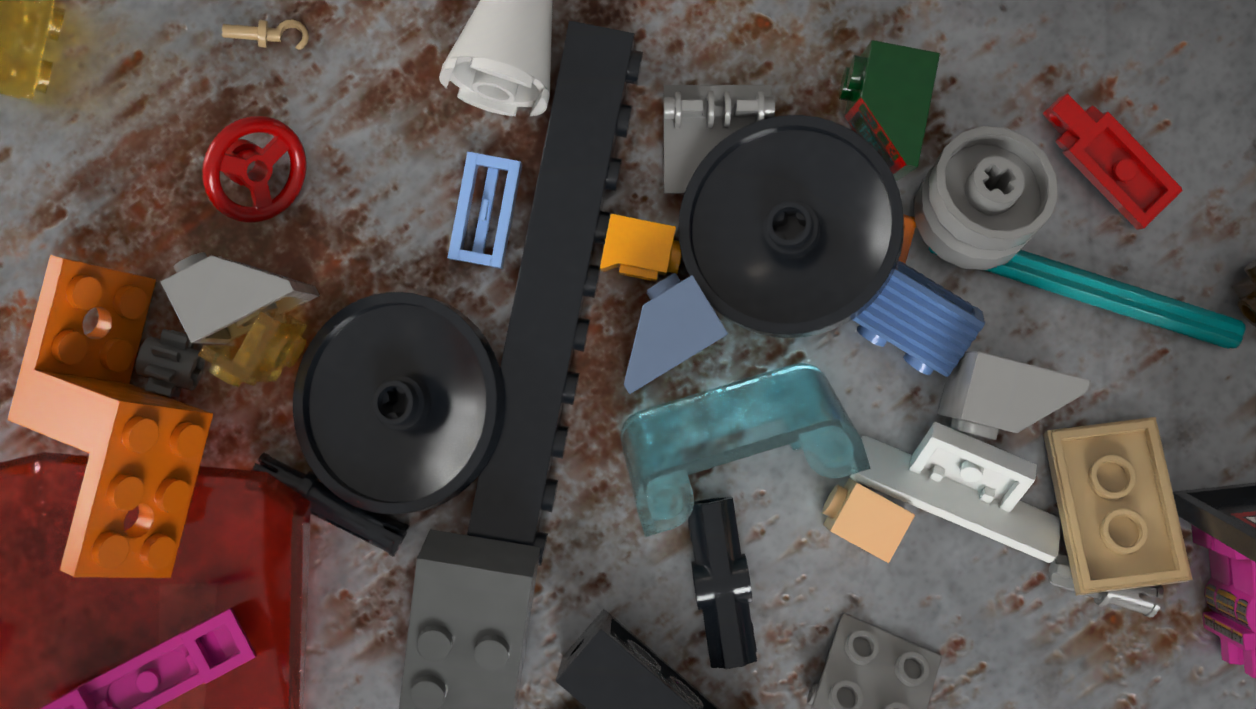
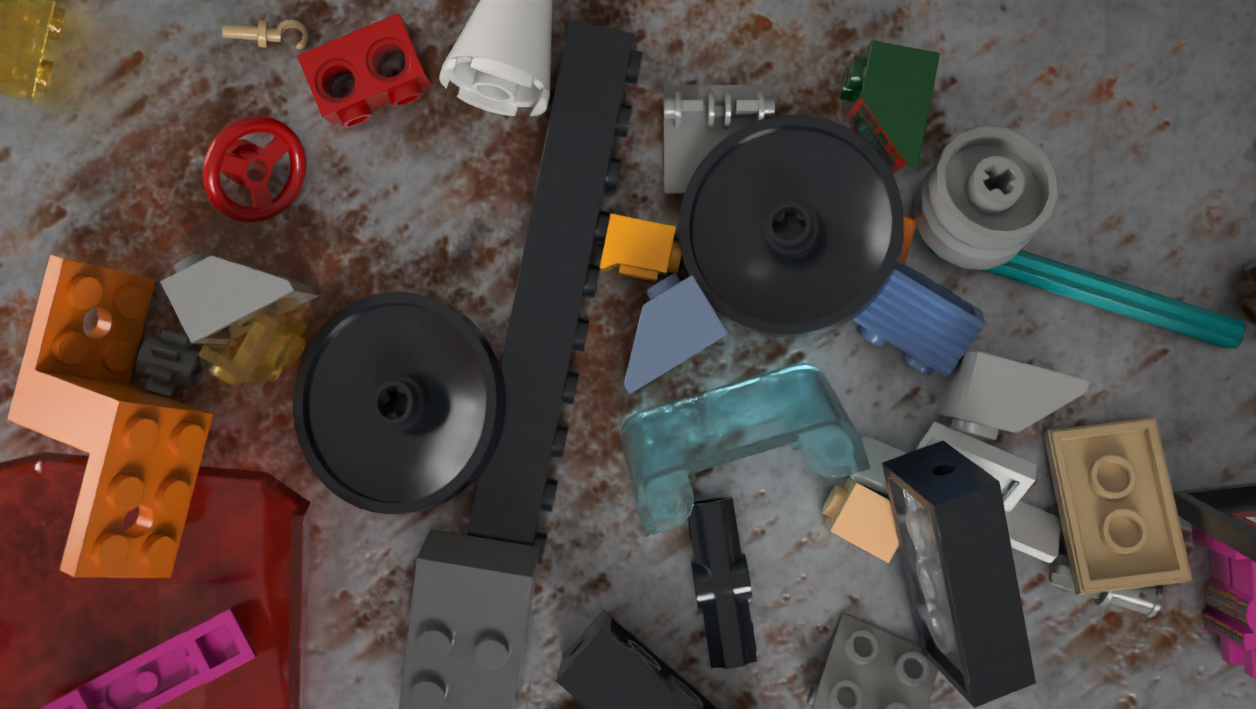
black pin [247,452,410,557] -> none
light blue tile [447,151,522,269] -> none
red hinge [1042,93,1183,230] -> none
none -> red brick [297,13,432,128]
none -> black brick [882,440,1036,708]

